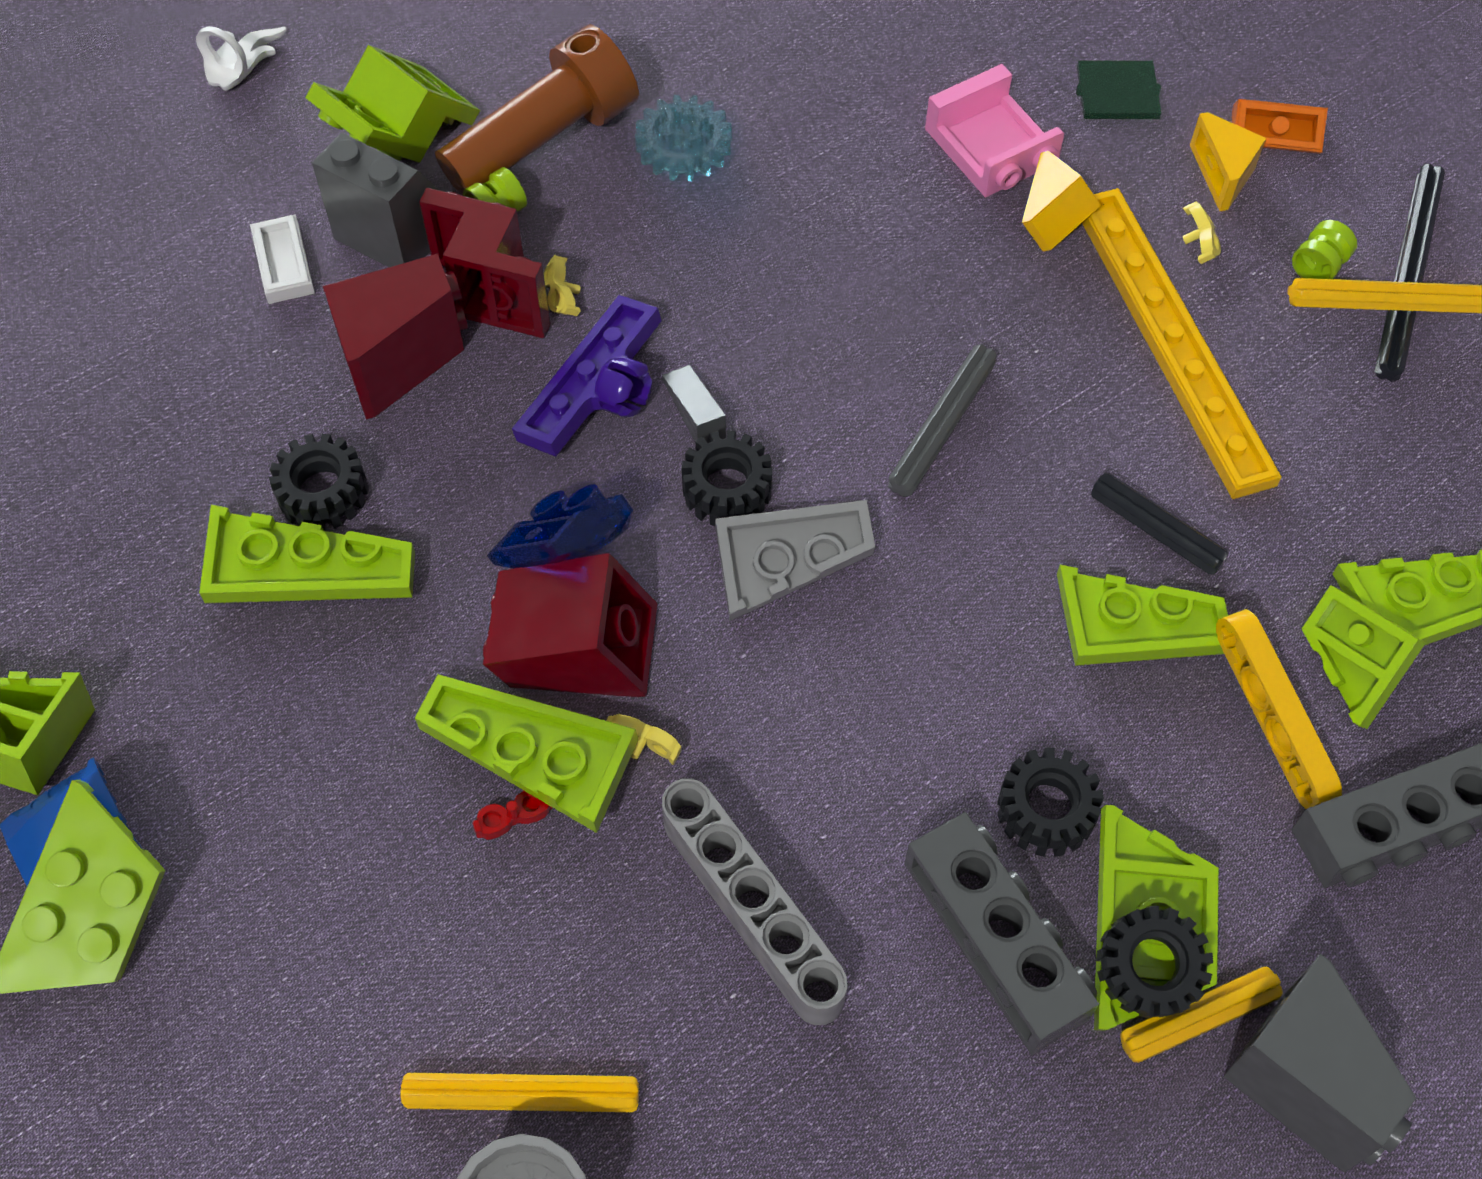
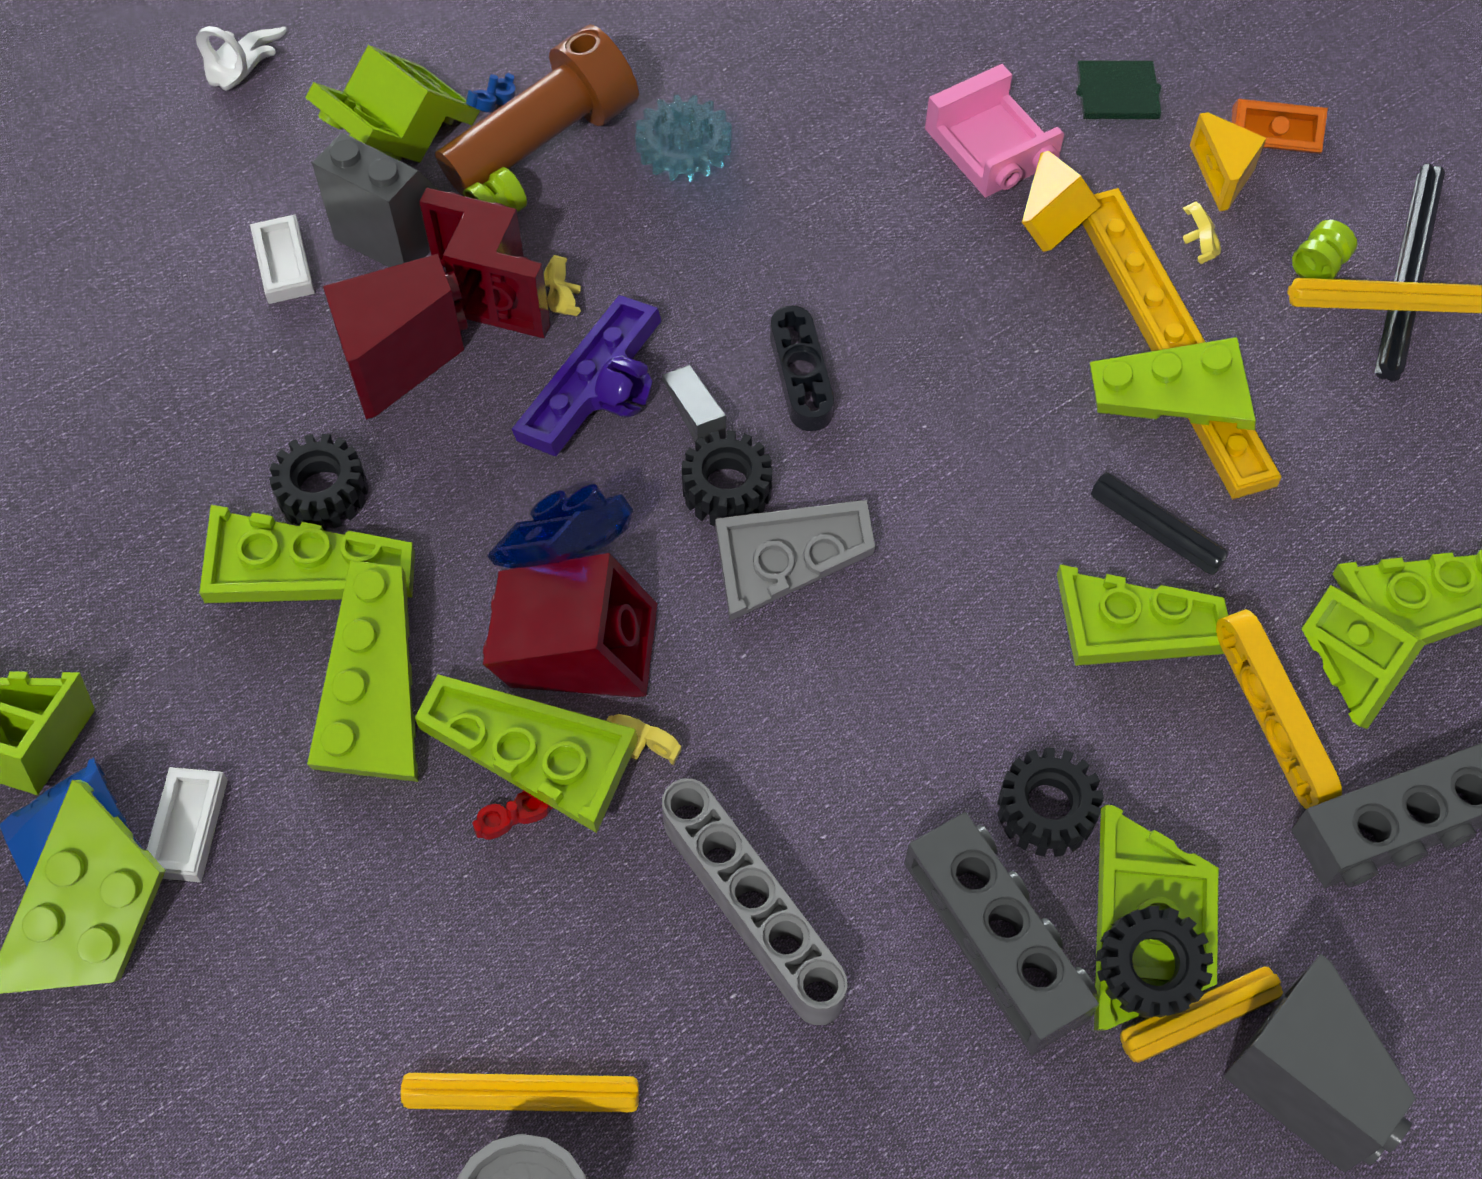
dark grey axle [888,344,997,497] -> none
none -> white tile [147,767,228,882]
none -> lime wing [307,561,419,782]
none -> blue piece [466,72,515,112]
none -> black beam [770,306,834,431]
none -> lime wing [1090,337,1256,430]

